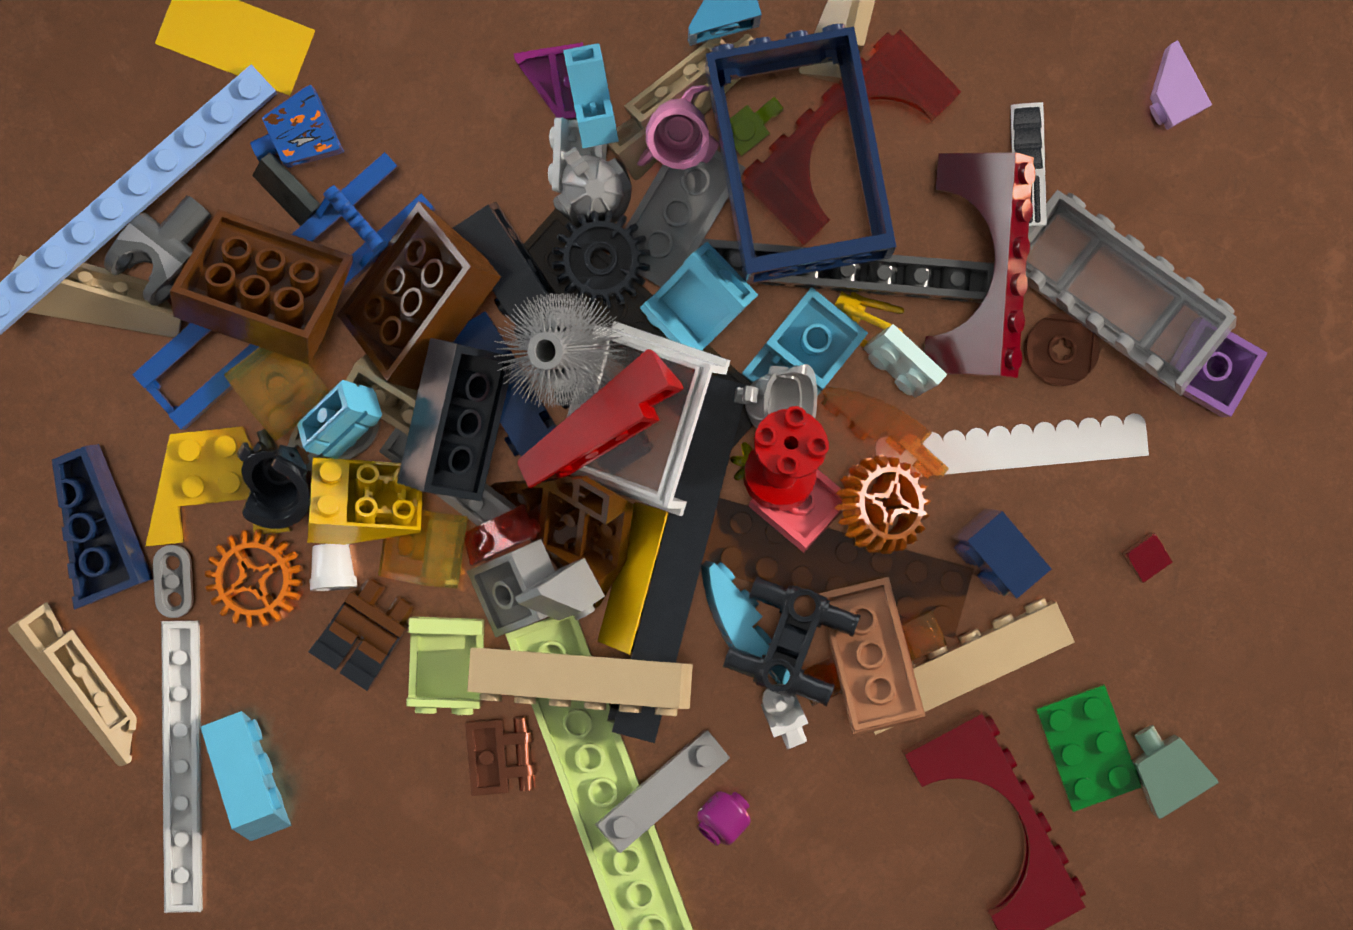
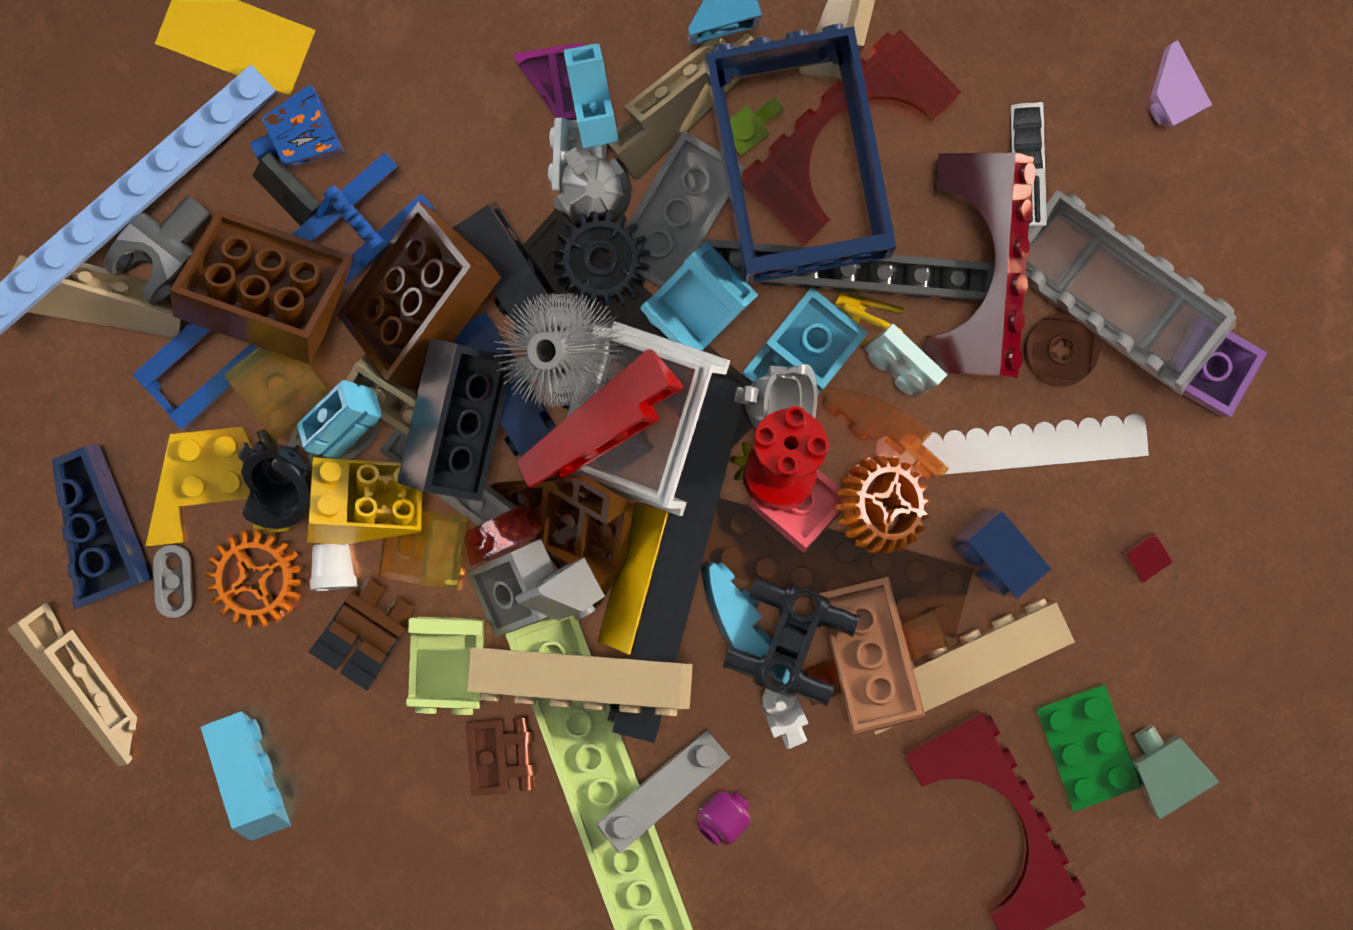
white tile [161,620,203,913] -> none
bright pink piece [637,85,719,170] -> none

